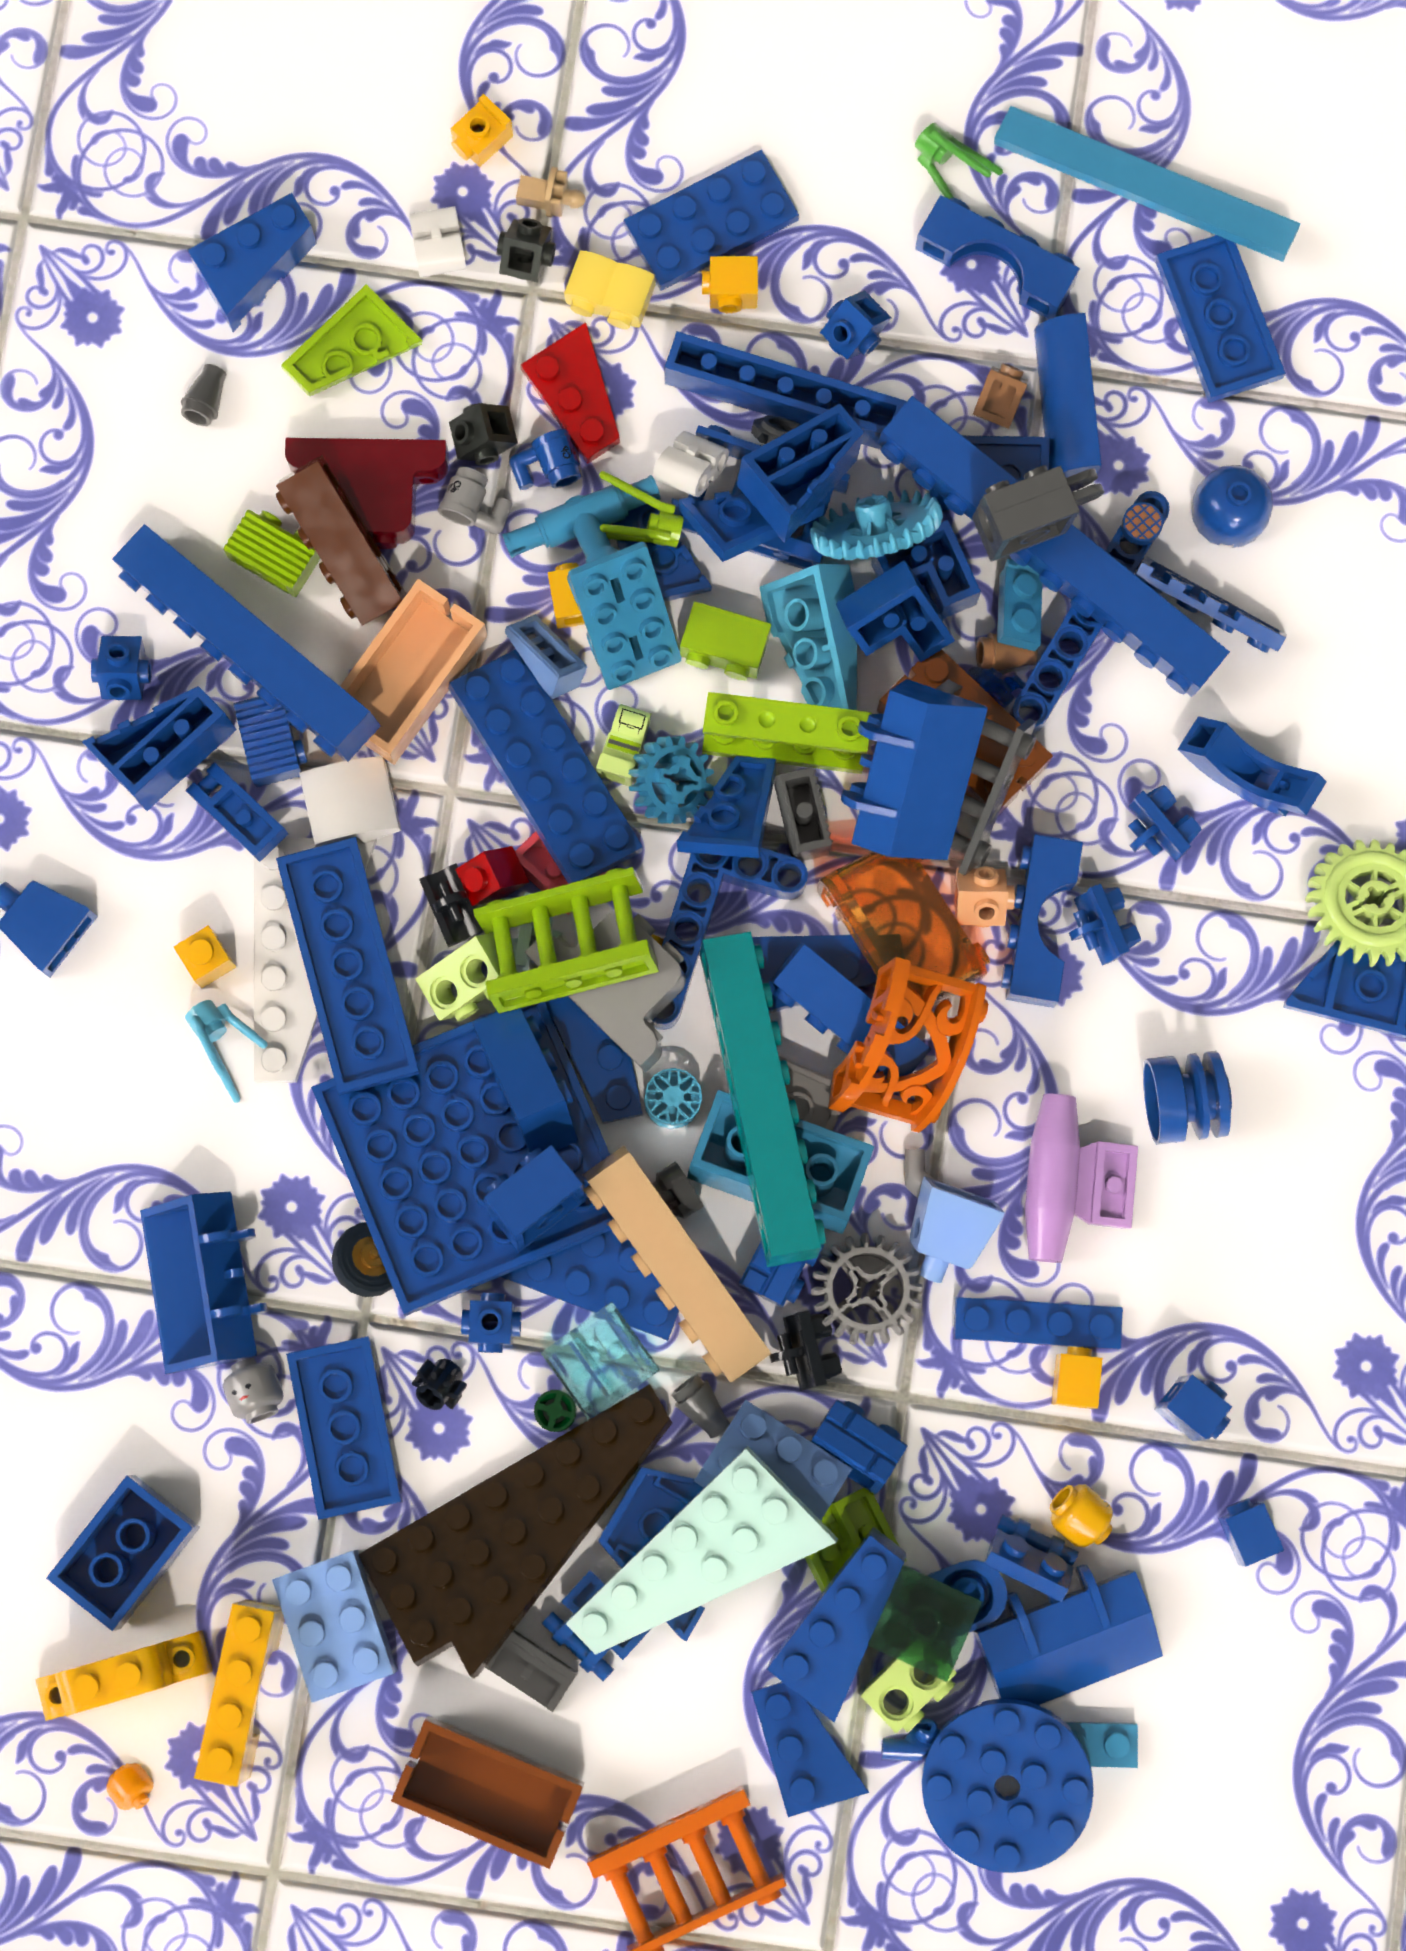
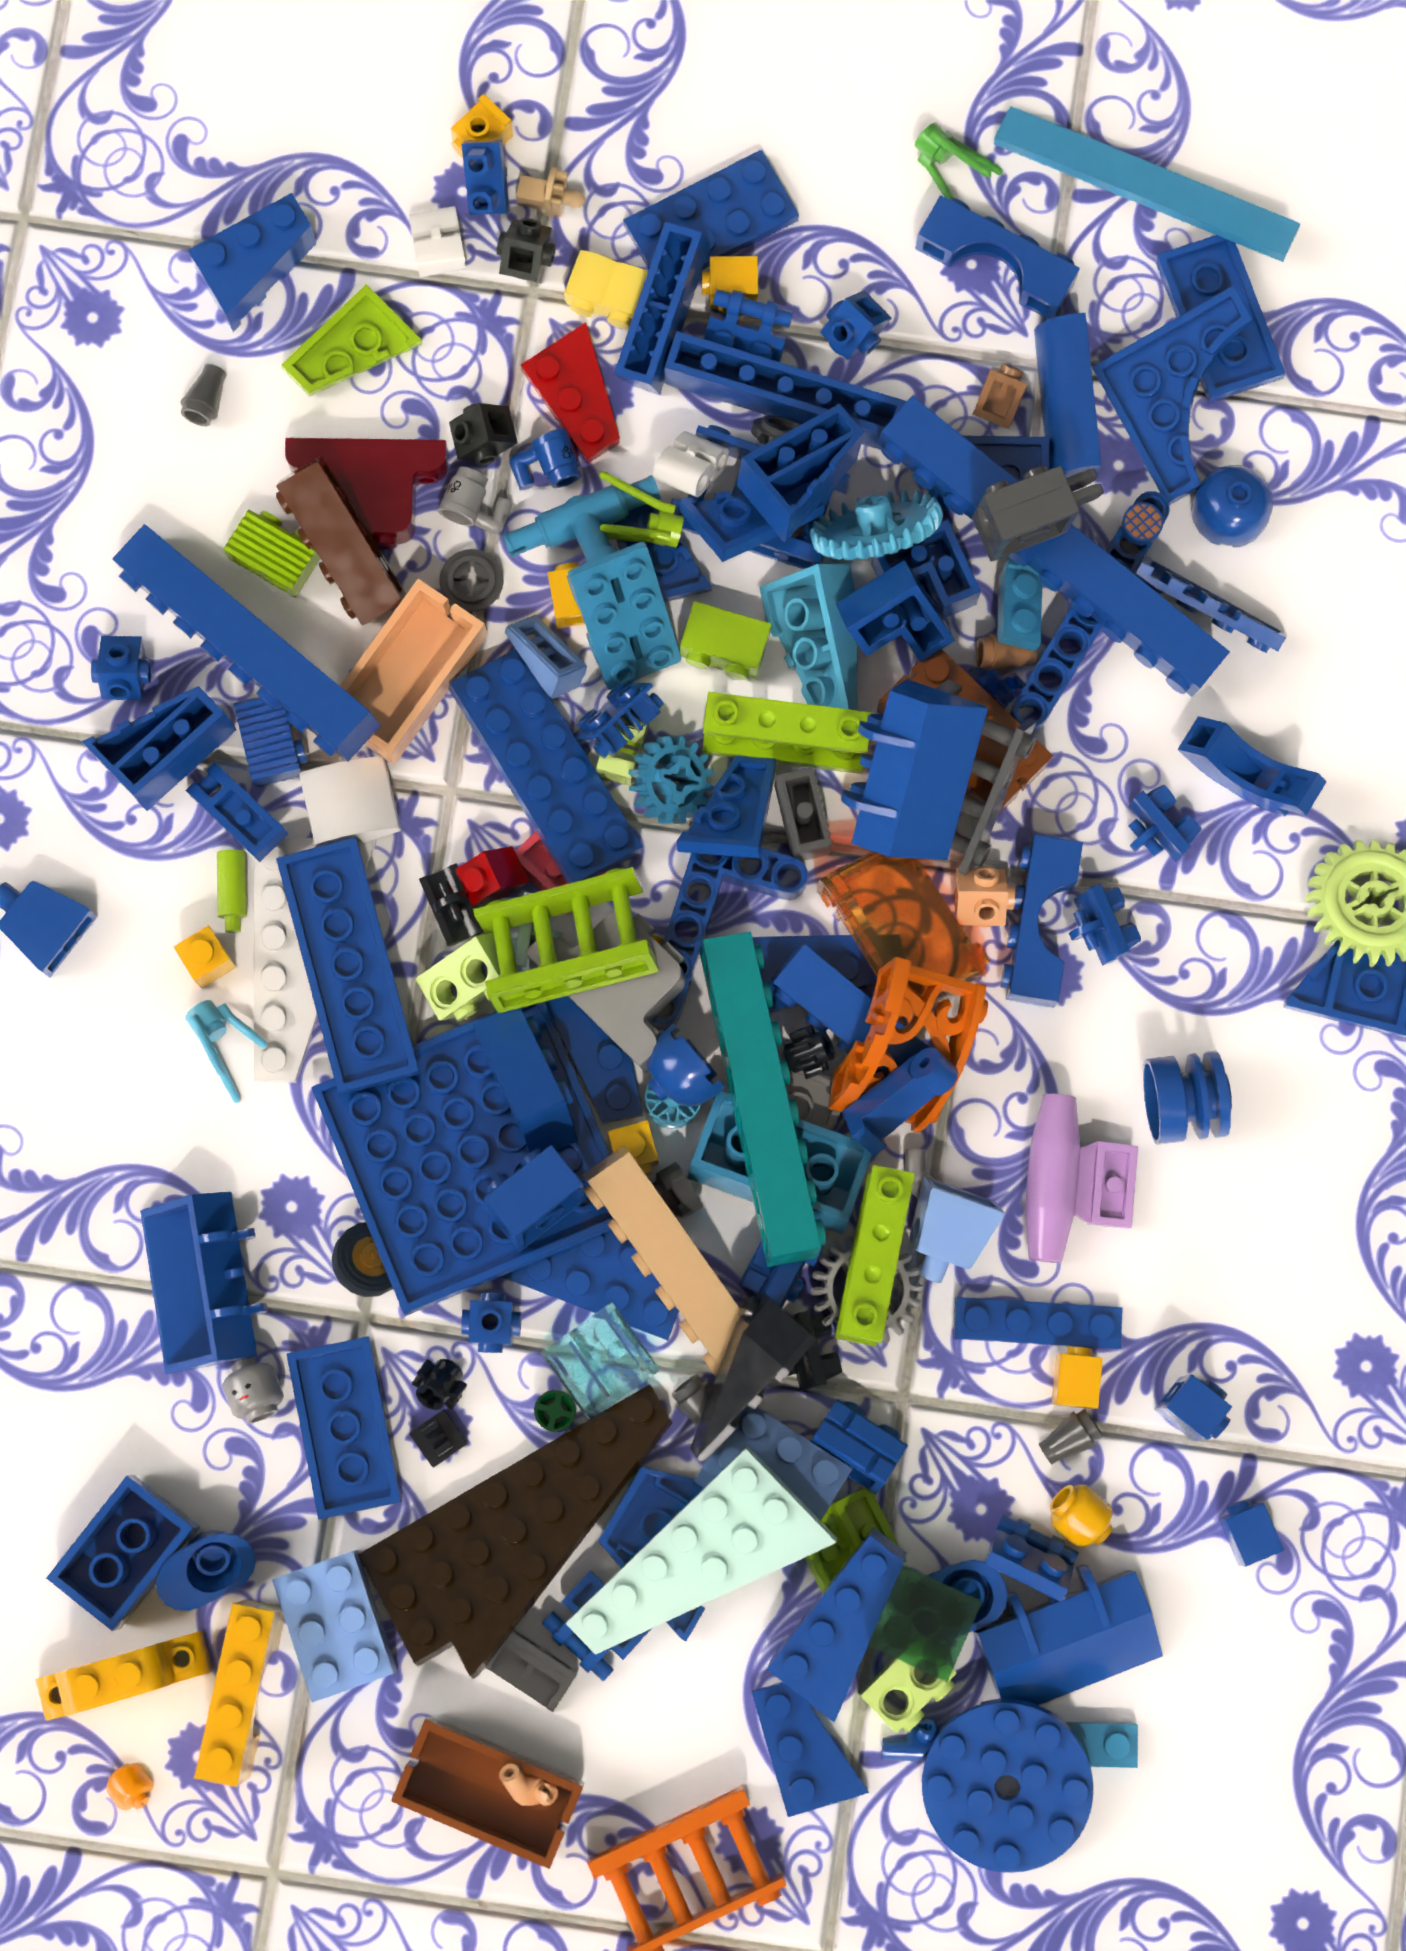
none -> blue piece [156,1530,256,1611]
none -> lime cylinder [216,849,247,933]
none -> black tile [409,1409,468,1468]
none -> dark grey gear [439,549,504,614]
none -> blue hips [461,140,510,215]
none -> light nougat arm [499,1764,558,1806]
none -> blue hinge [573,682,664,759]
none -> yellow brick [608,1120,659,1175]
none -> blue brick [614,221,711,395]
none -> blue cylinder [647,1023,726,1107]
none -> black wedge [690,1291,816,1463]
none -> blue plate [704,289,794,362]
none -> black gear [784,1024,835,1079]
none -> lime fence [834,1165,915,1347]
none -> blue leg [842,1047,958,1156]
none -> dark grey cone [1038,1409,1103,1465]
none -> blue plate [1092,285,1253,506]

